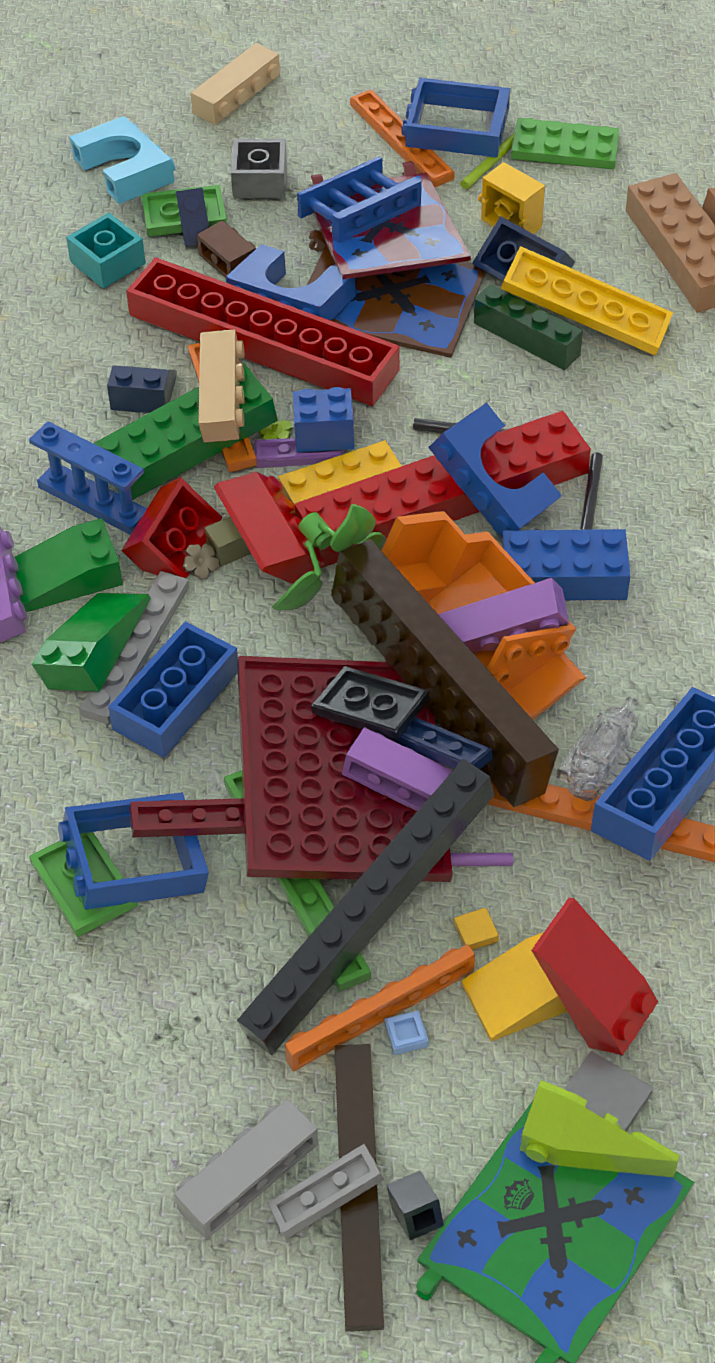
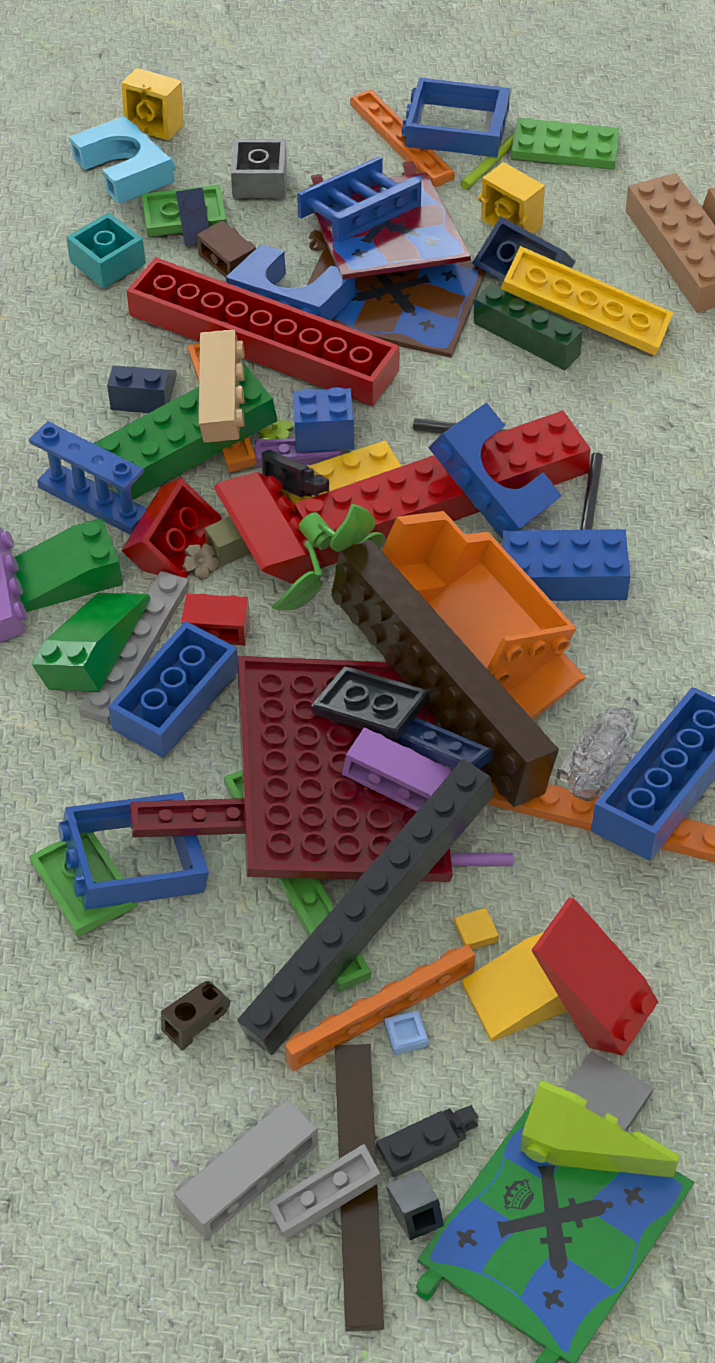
tan brick [191,43,280,125] -> none
medium lavender brick [438,578,569,653] -> none
none -> yellow brick [121,68,183,141]
none -> dark brown leg [161,981,231,1051]
none -> red brick [181,593,250,646]
none -> black hinge [262,449,329,498]
none -> black hinge [376,1105,479,1178]

